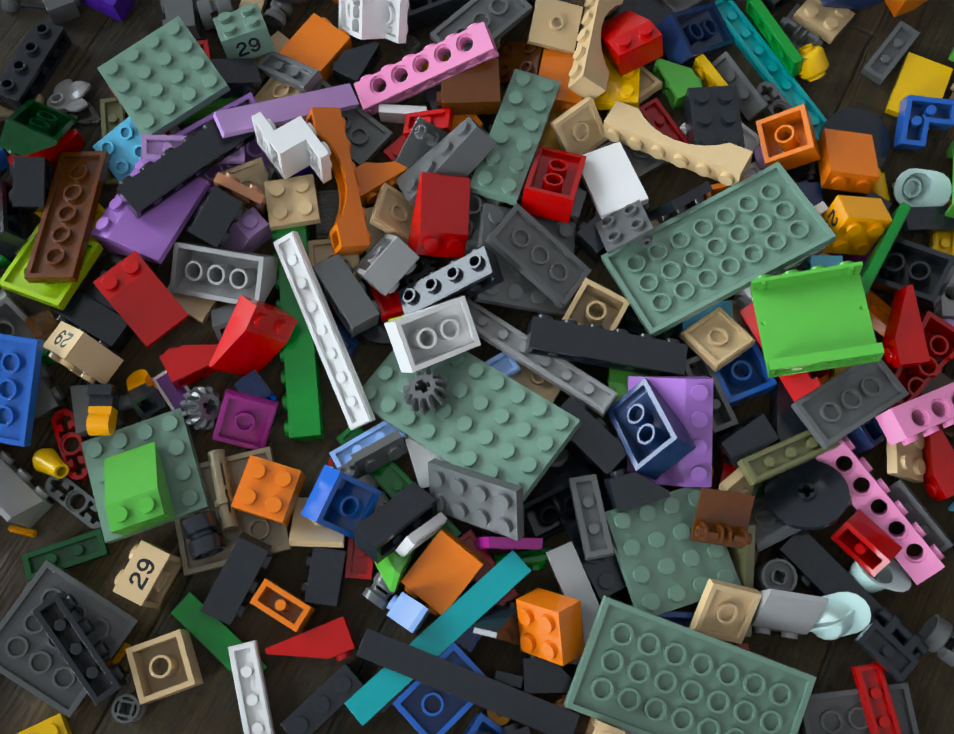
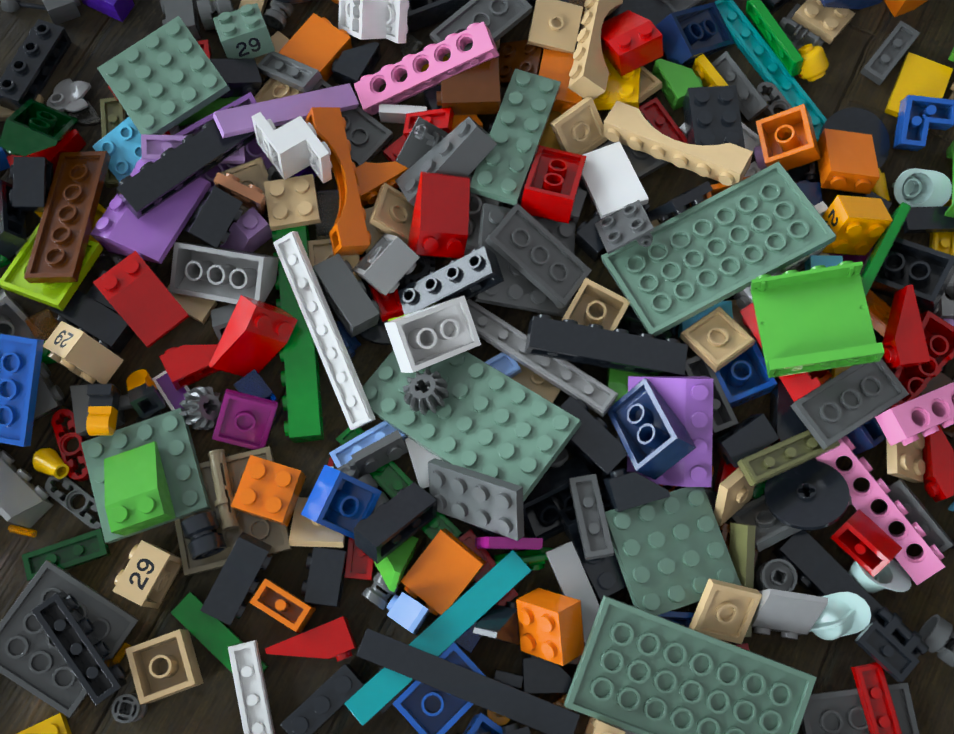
white tile [395,512,447,558] -> none
reddish brown hinge [690,487,755,549] -> none

